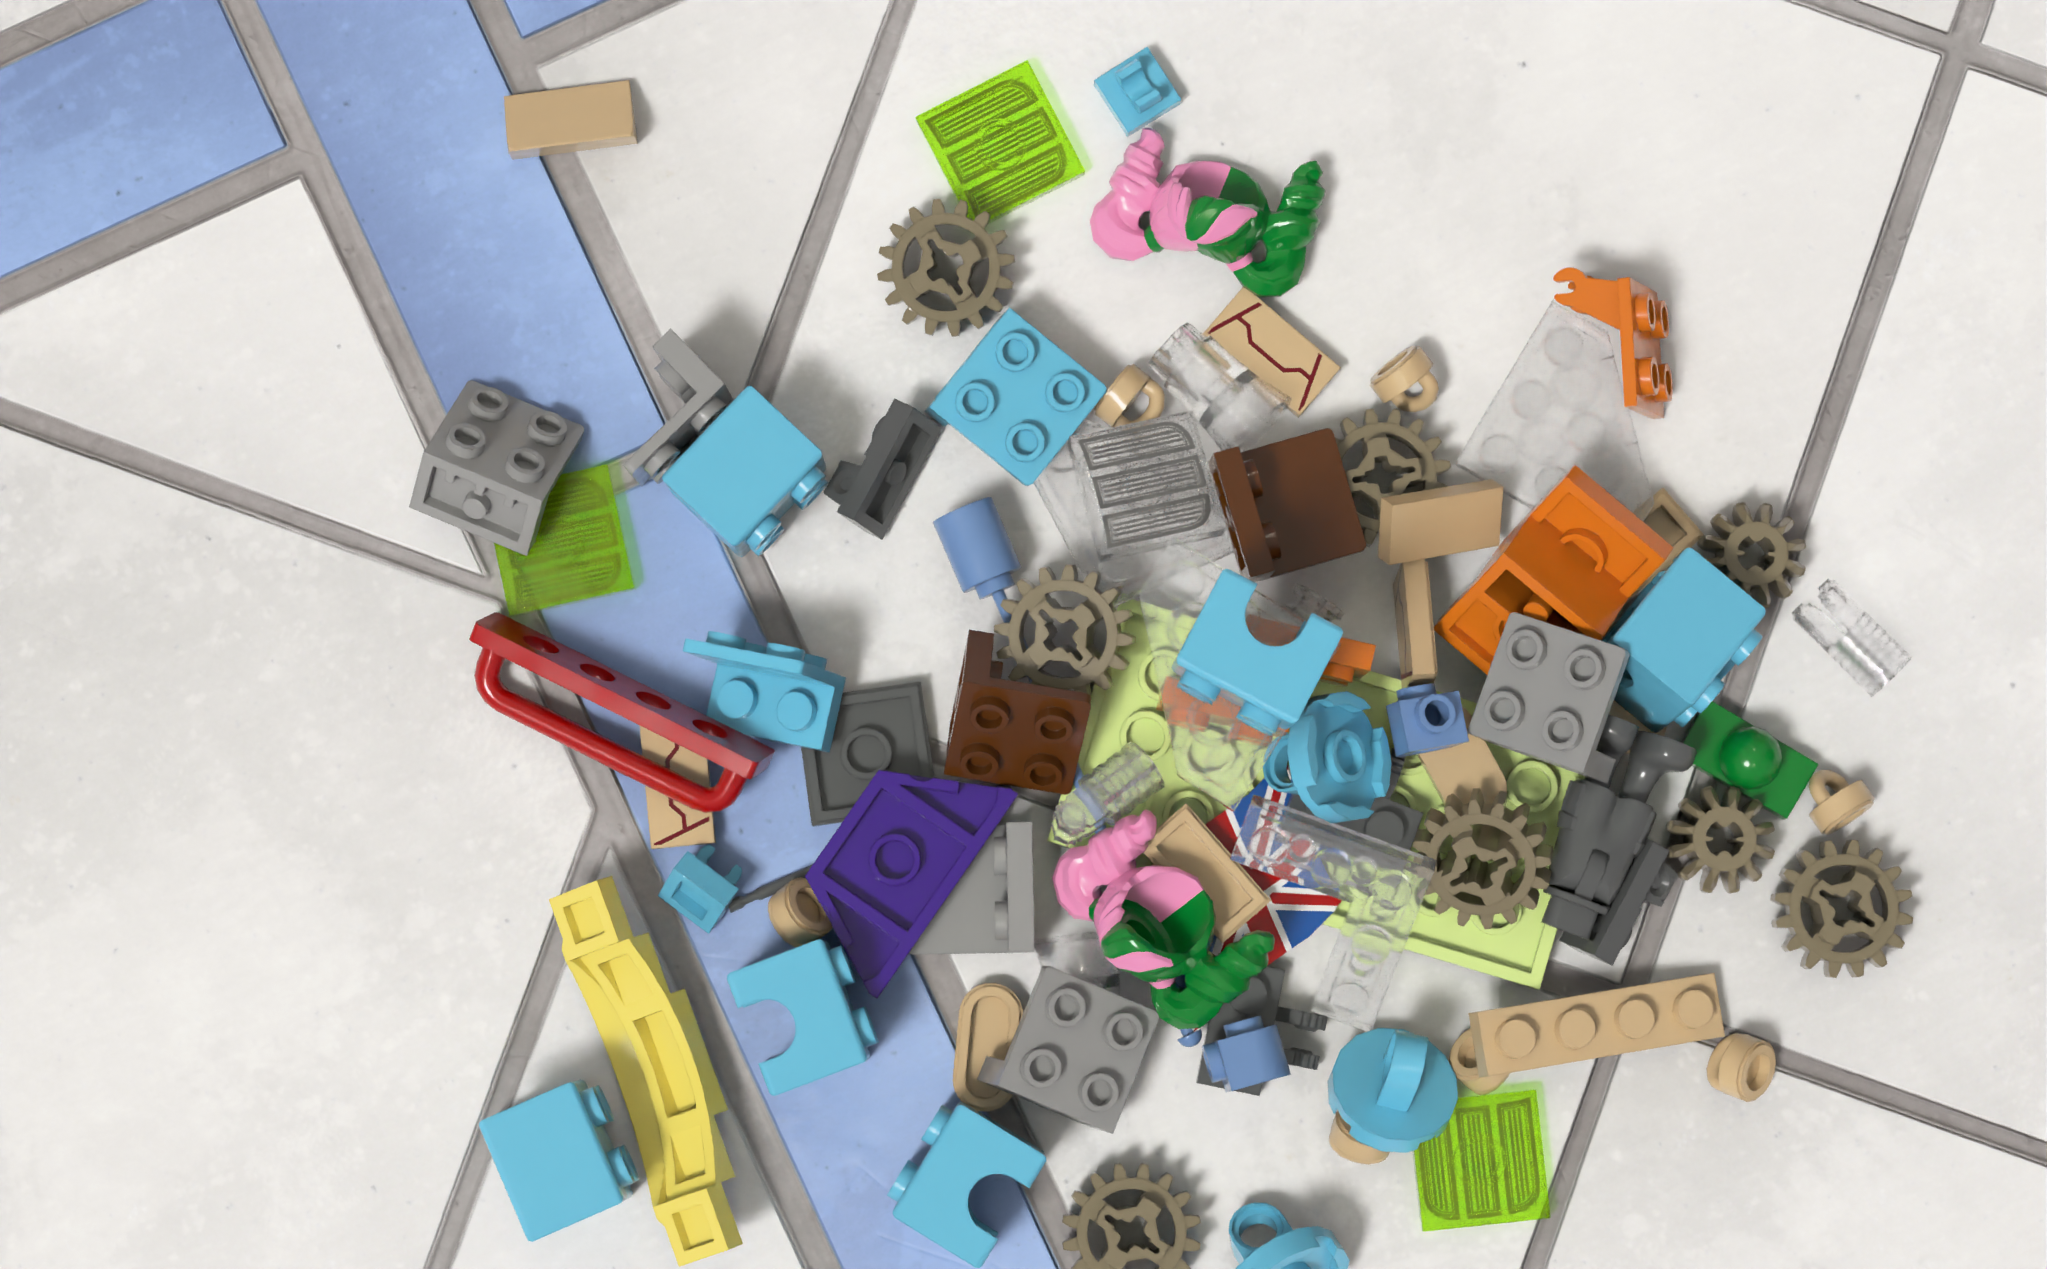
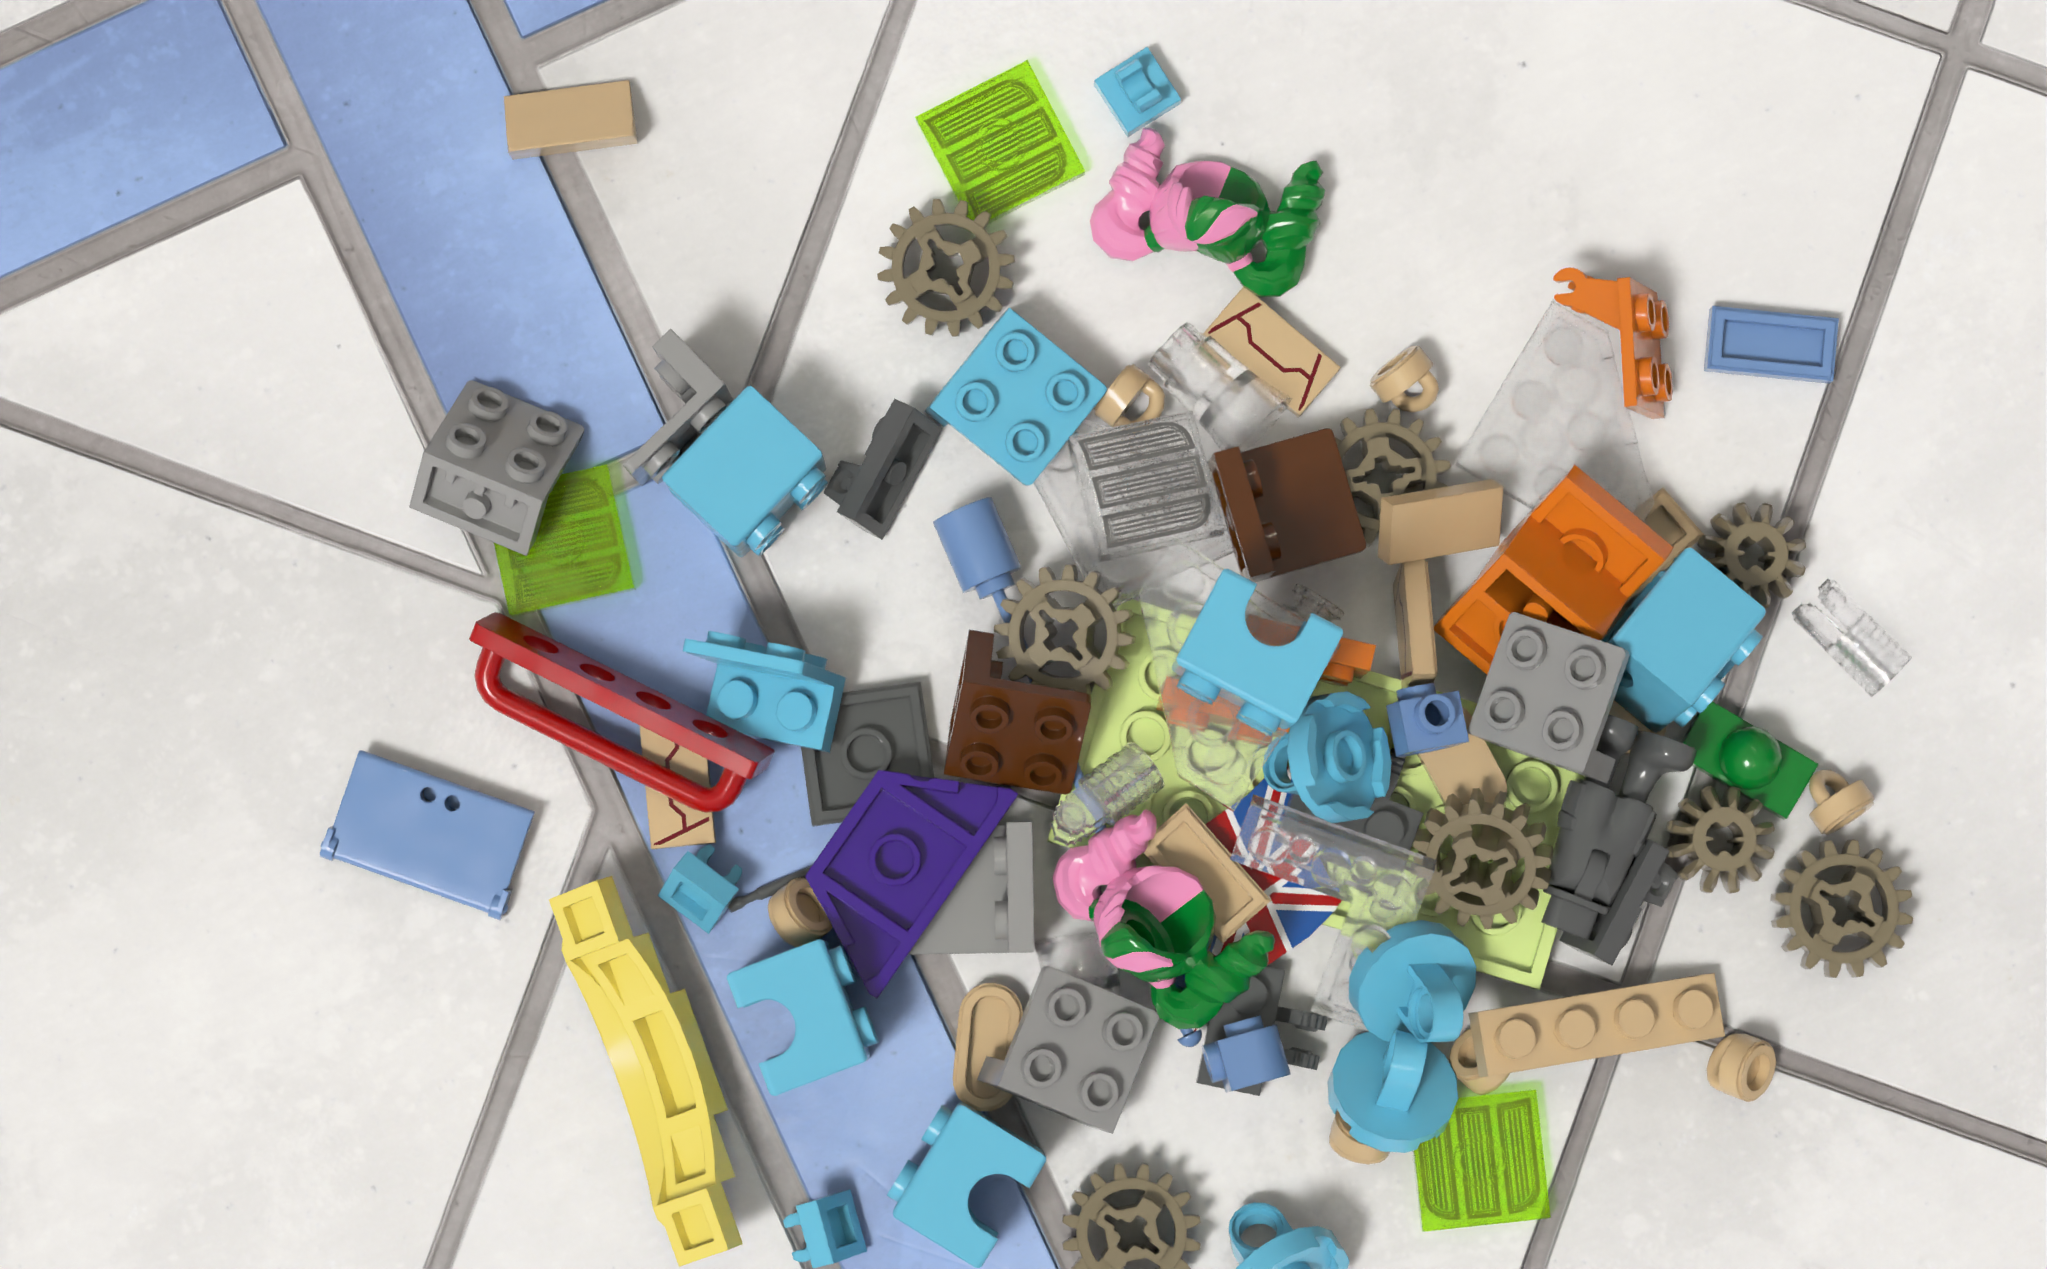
medium azure piece [479,1080,639,1242] -> none
none -> medium blue door [320,750,535,921]
none -> medium azure tile [783,1189,867,1269]
none -> medium azure tile [1348,920,1476,1043]
none -> medium blue tile [1704,306,1839,384]

